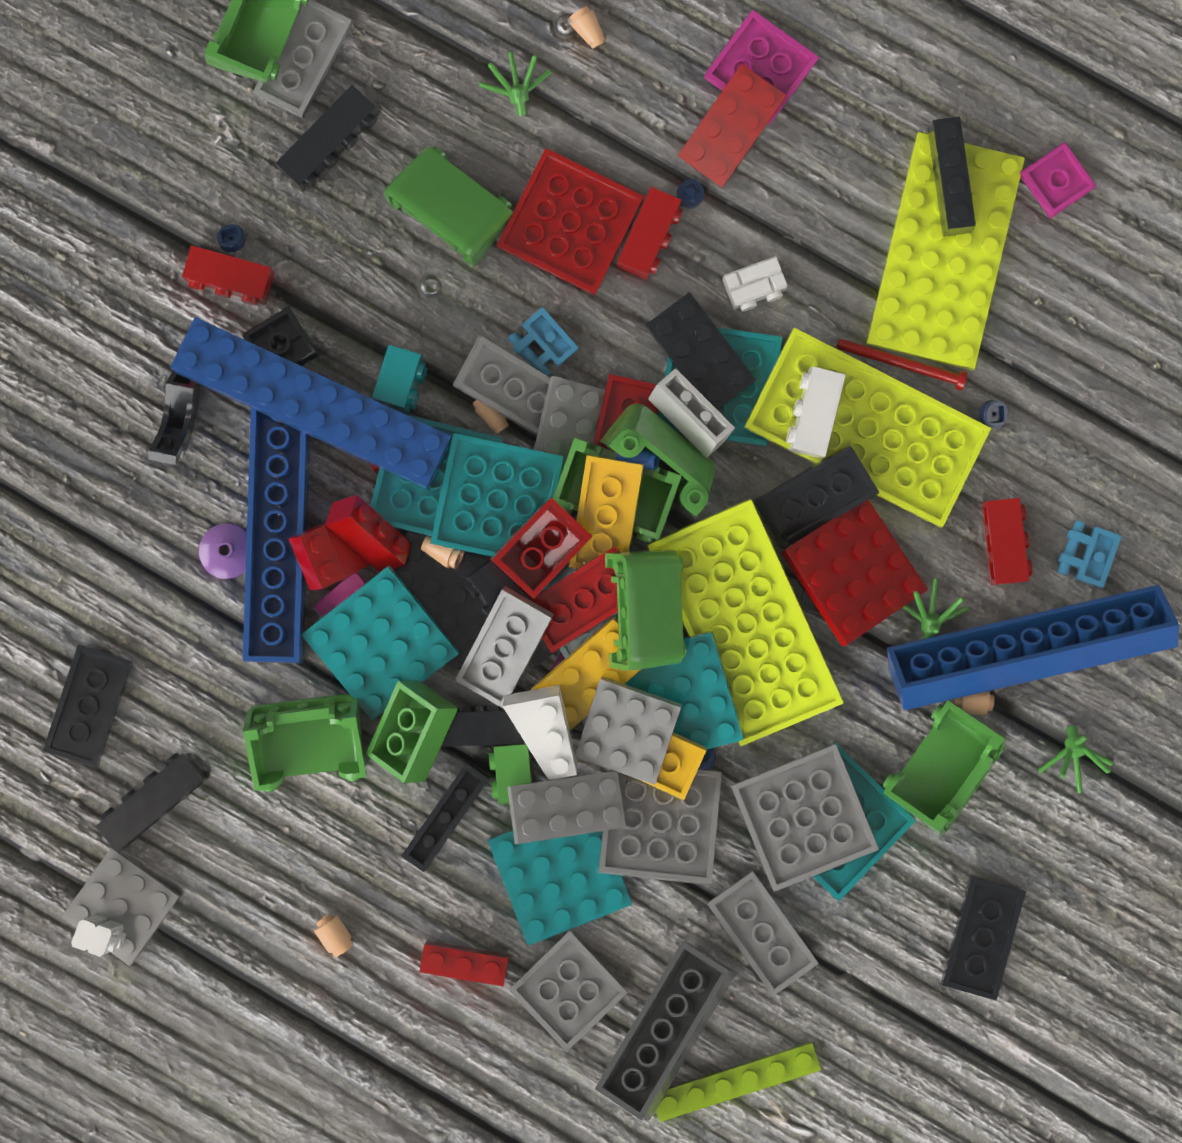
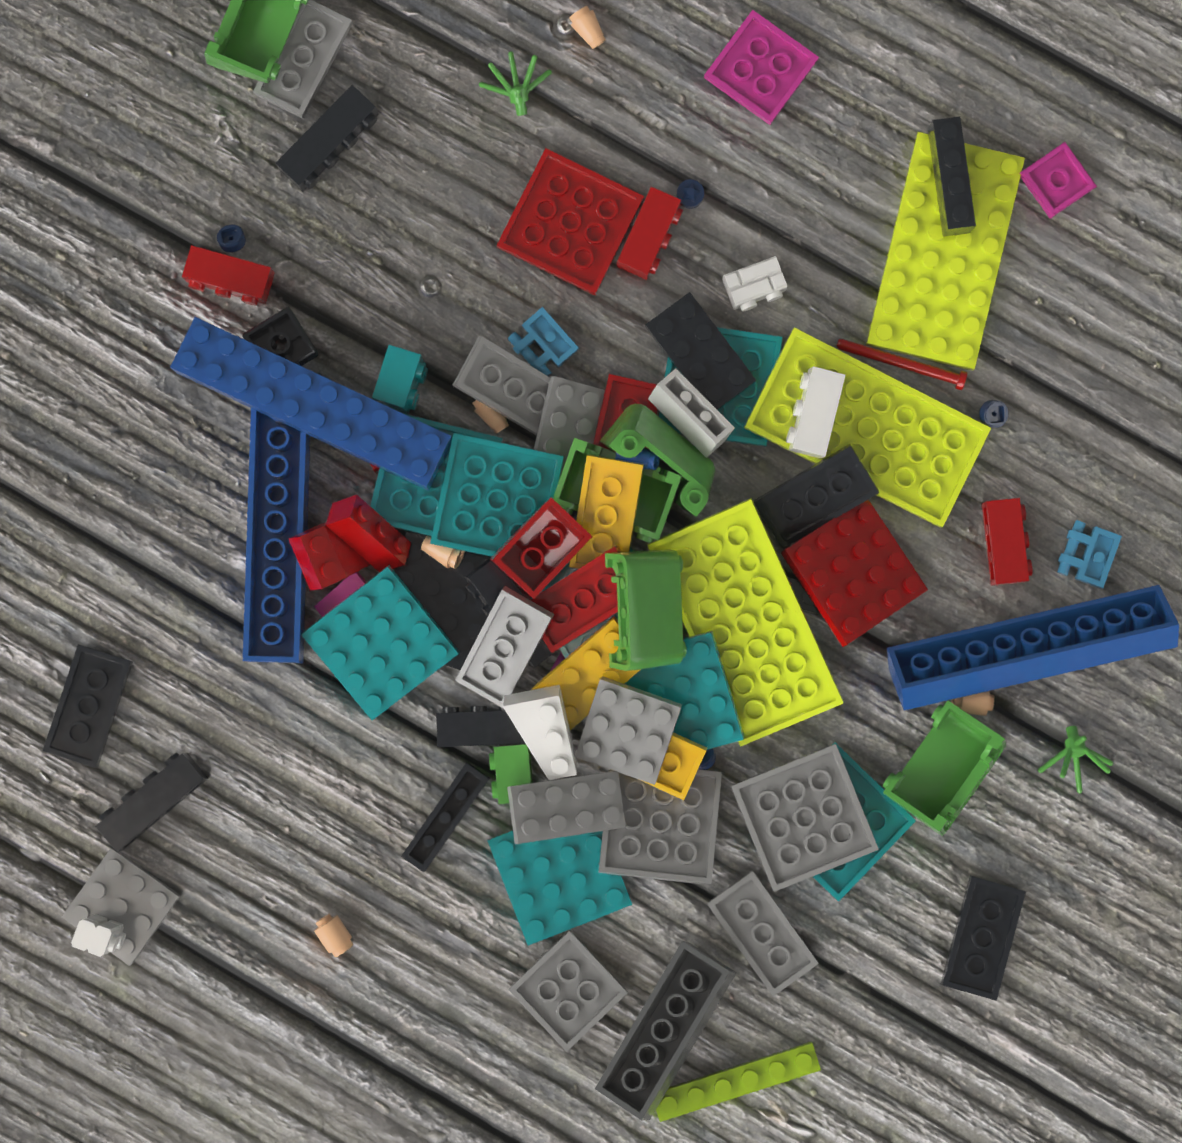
black arch [148,371,200,465] -> none
medium lavender dish [199,524,247,579] -> none
bright green windscreen [243,694,367,792] -> none
bright green brick [366,680,458,783] -> none
bright green windscreen [383,146,513,268] -> none
red brick [419,941,509,987] -> none
red plate [678,64,787,188] -> none
bright green plant [902,578,969,639] -> none

